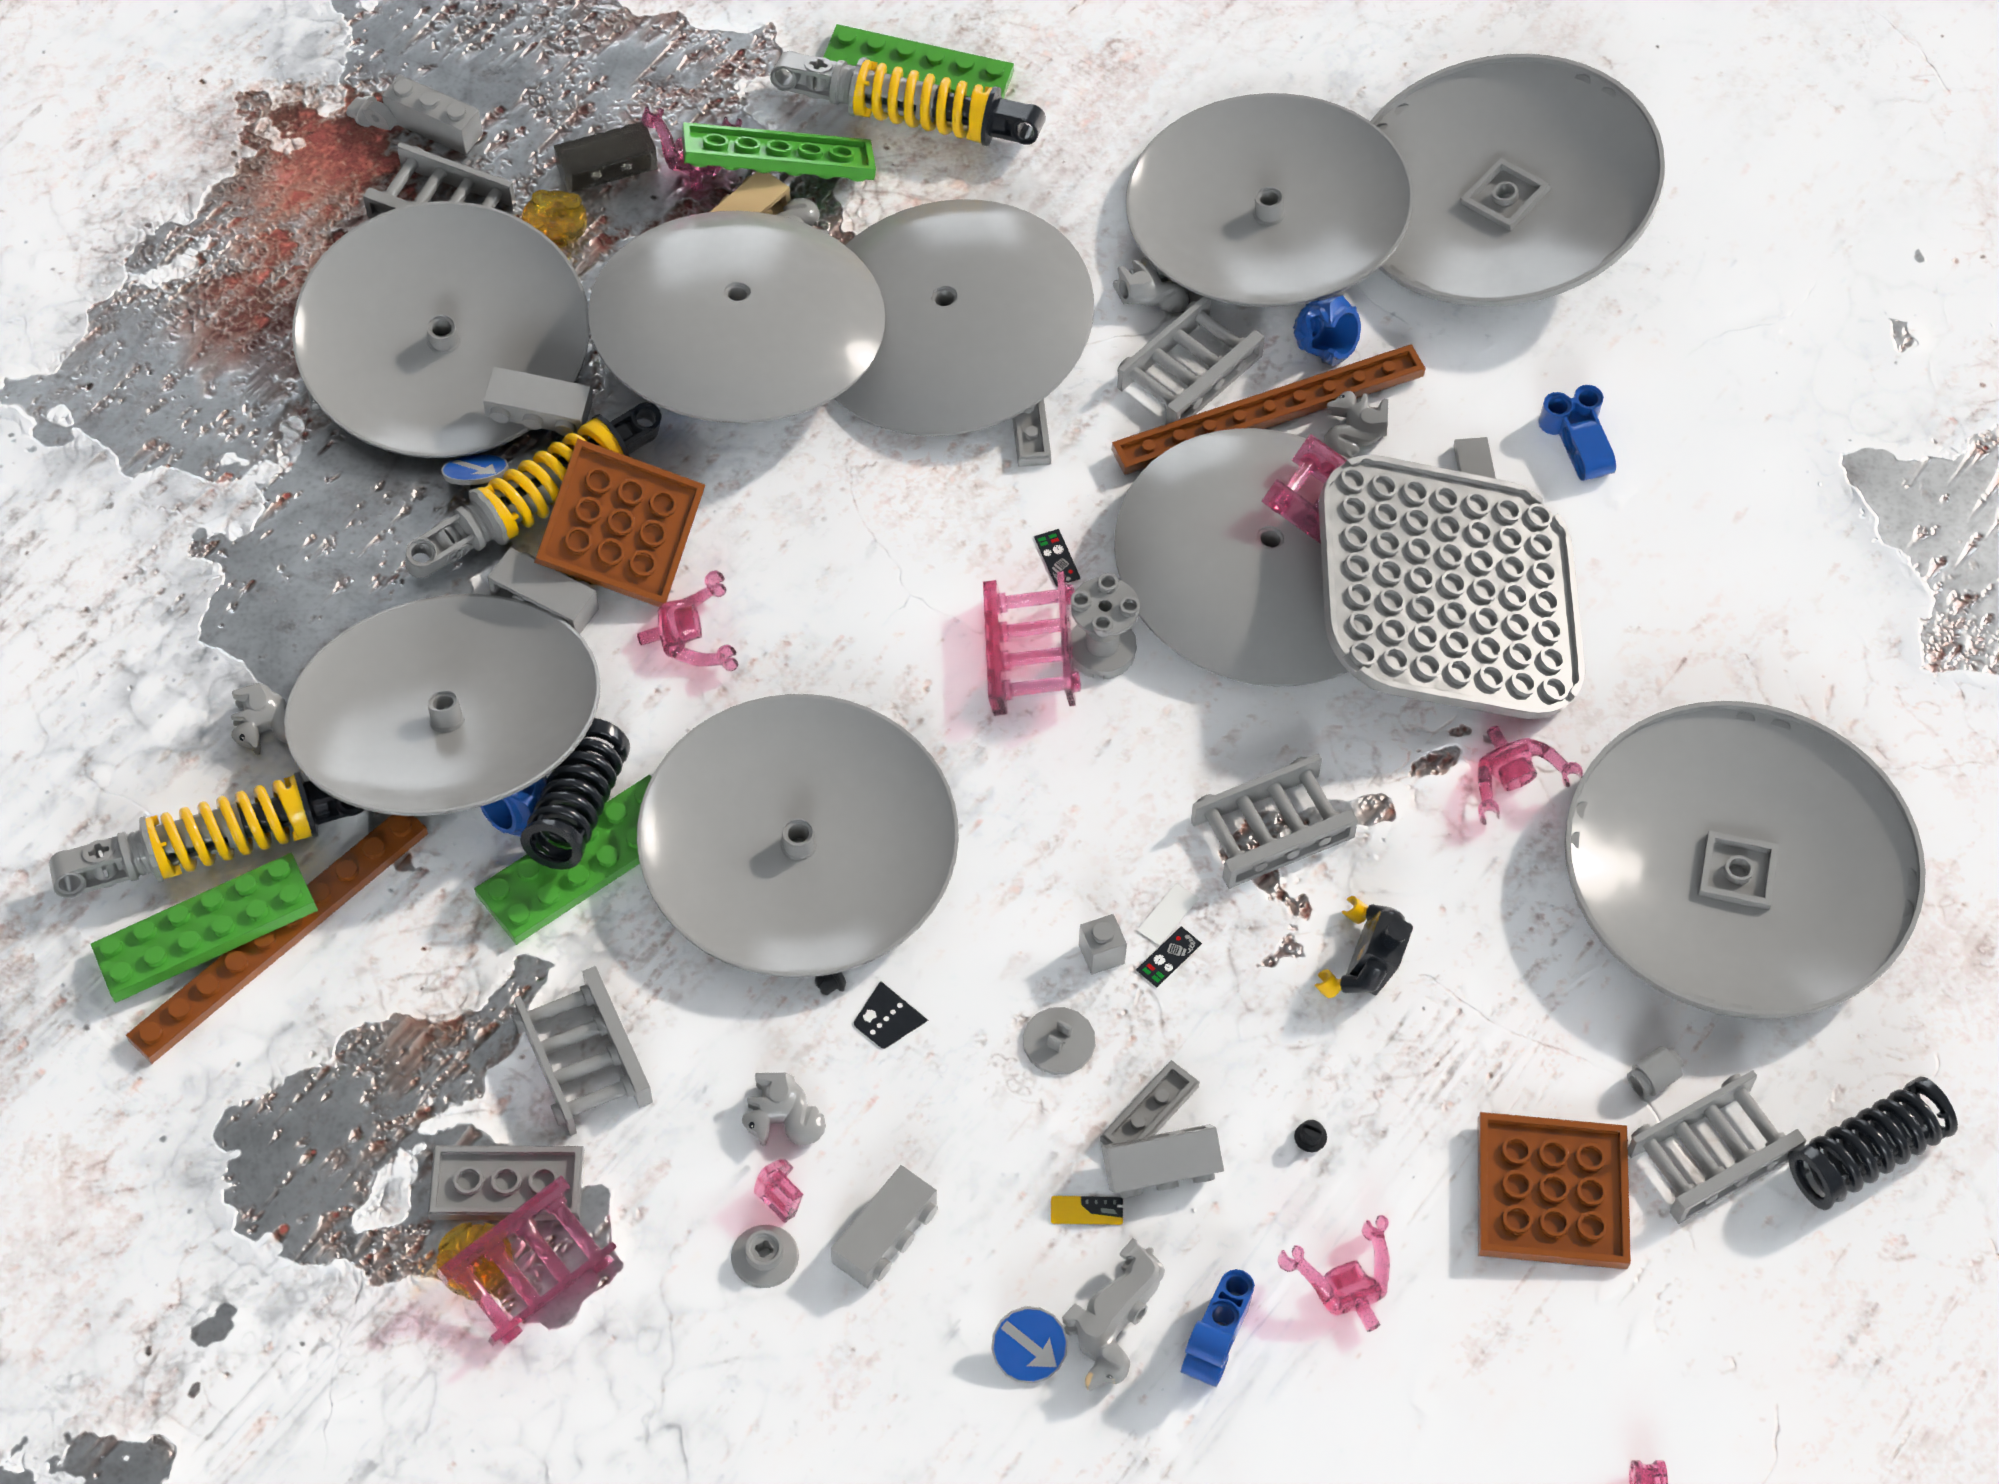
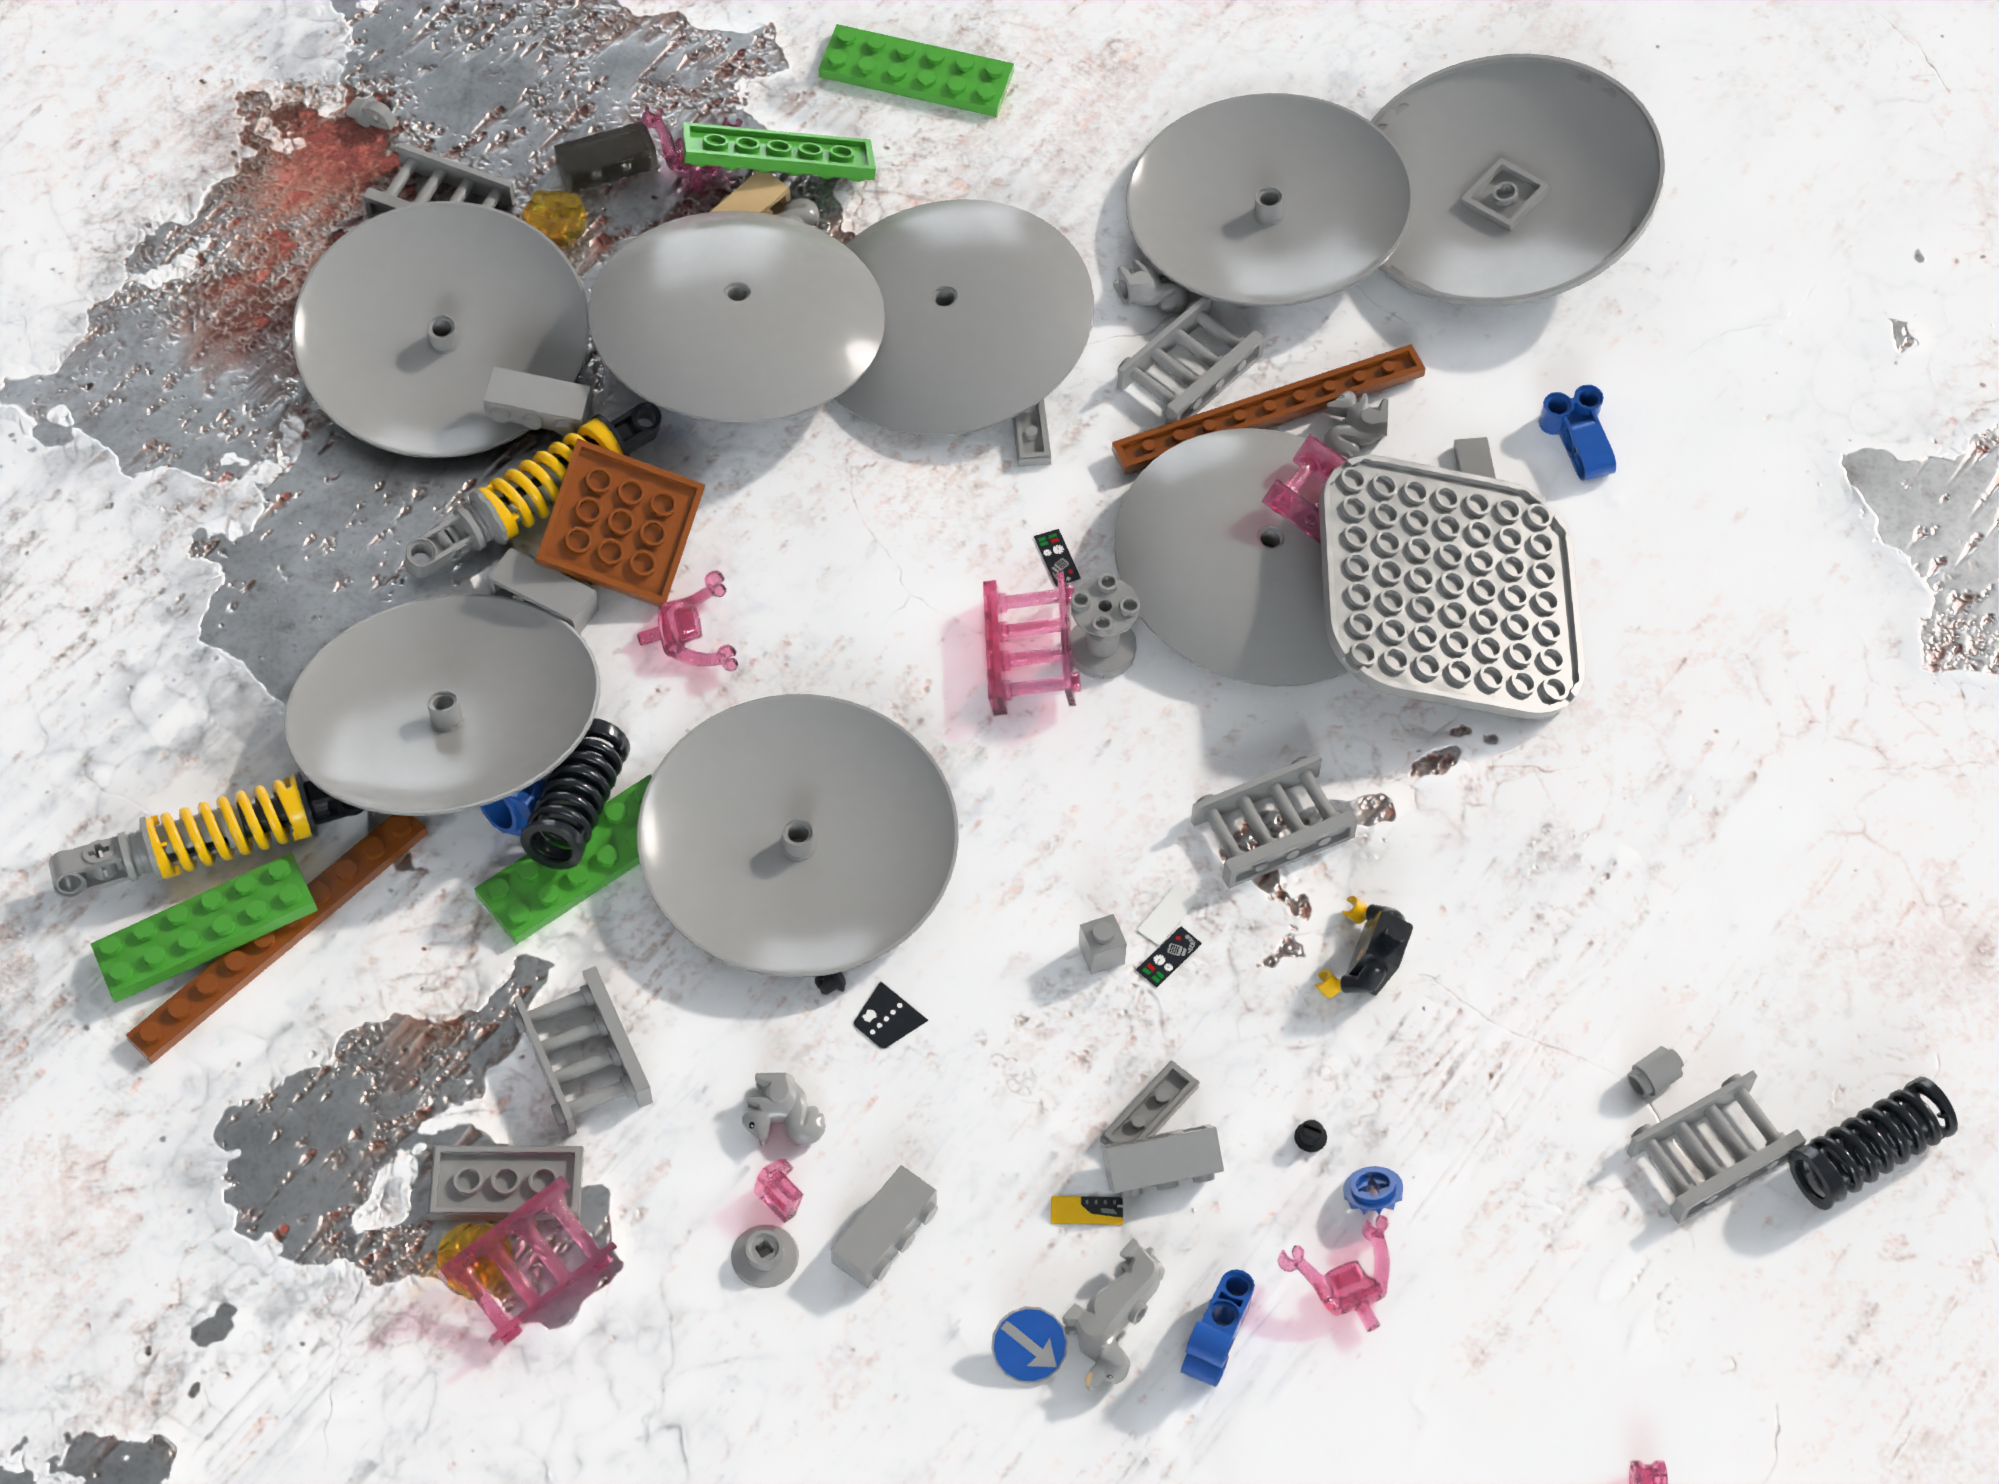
light grey animal [231,683,287,755] -> none
light grey brick [382,74,483,155] -> none
piece [441,454,509,490] -> none
piece [770,51,1046,146] -> none
light grey piece [1023,1007,1096,1075] -> none
blue helmet [1293,295,1361,366] -> none
clear pink piece [1477,725,1583,825] -> none
dark orange plate [1477,1112,1631,1269] -> none
light grey dish [1565,701,1926,1019] -> none
none -> gear [1343,1166,1403,1216]

